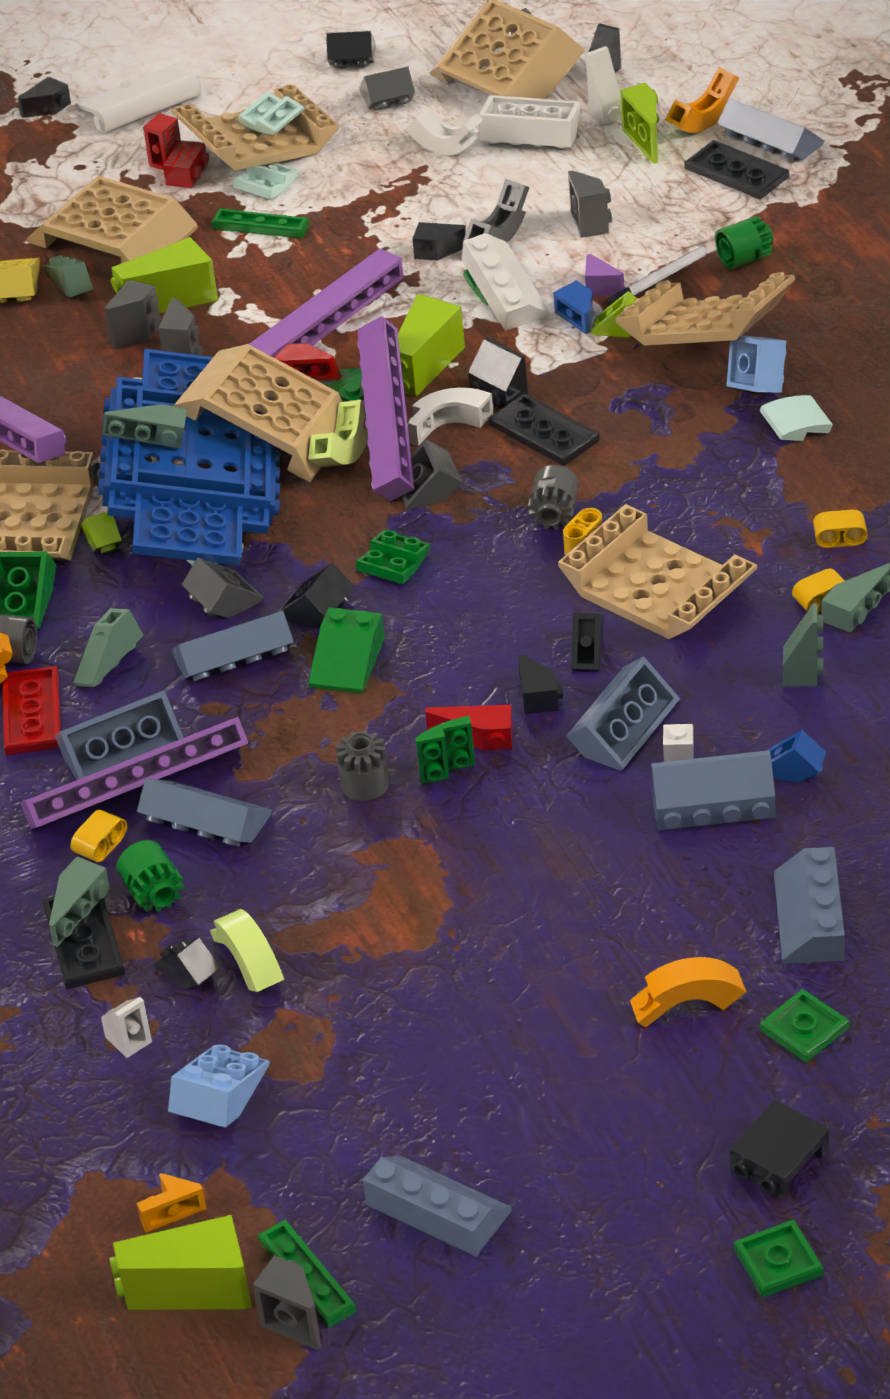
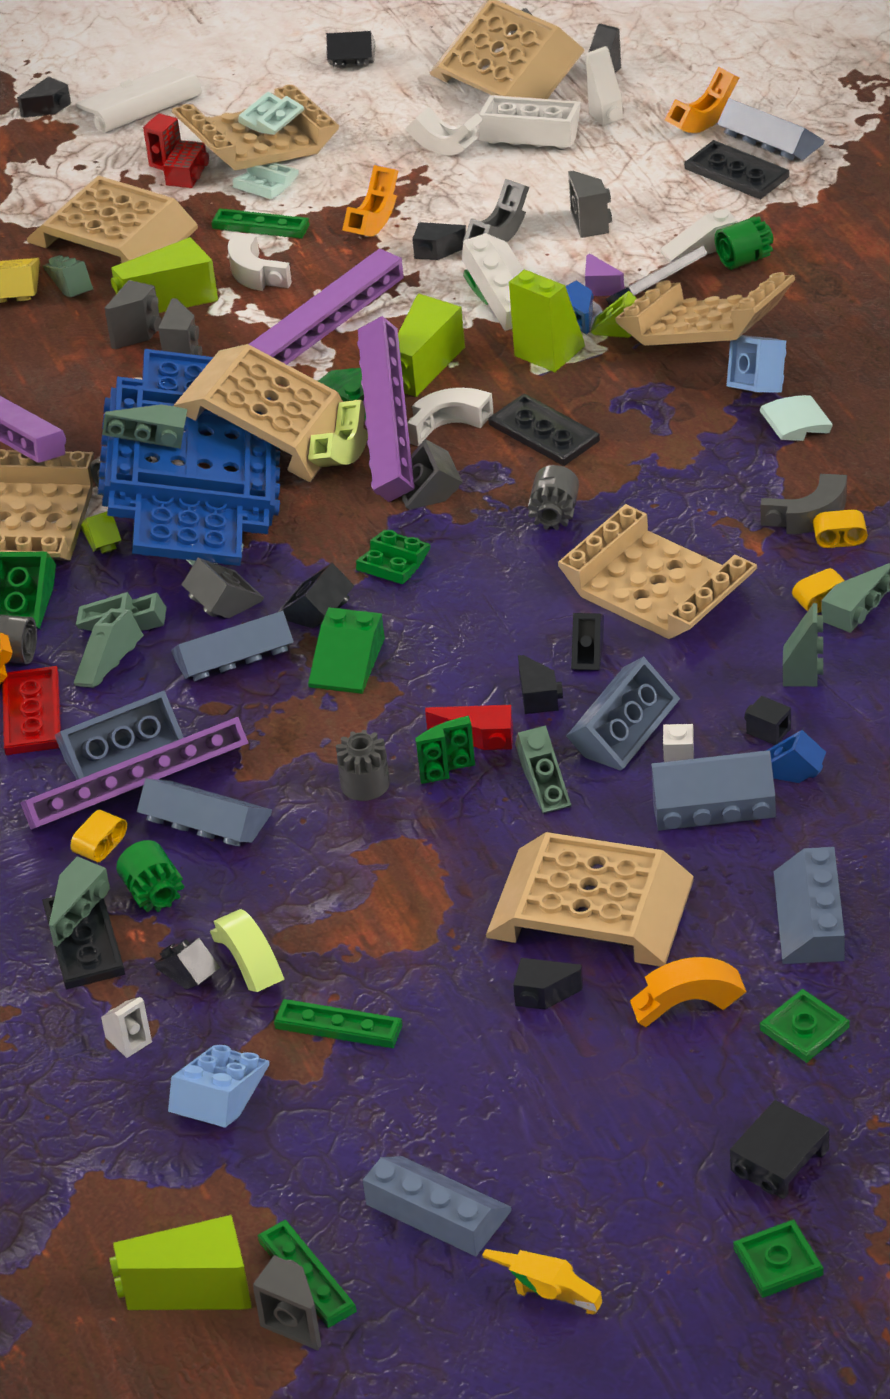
light orange slope [137,1174,206,1233] -> none
red slope [275,343,342,381] -> none
dark grey slope [359,67,415,110] -> none
slope [468,337,528,409] -> none
yellow beam [563,508,602,555] -> none
lime slope [620,82,659,164] -> none
none -> sand green slope [76,592,167,631]
none -> white arch [228,232,292,291]
none -> green tile [274,999,403,1049]
none -> light orange arch [342,165,399,237]
none -> yellow animal [482,1249,602,1314]
none -> tan slope [486,832,694,967]
none -> lime slope [509,269,585,372]
none -> black slope [513,958,583,1010]
none -> sand green slope [515,726,571,814]
none -> white slope [661,208,737,263]
none -> black brick [744,696,791,745]
none -> dark grey arch [760,474,847,534]

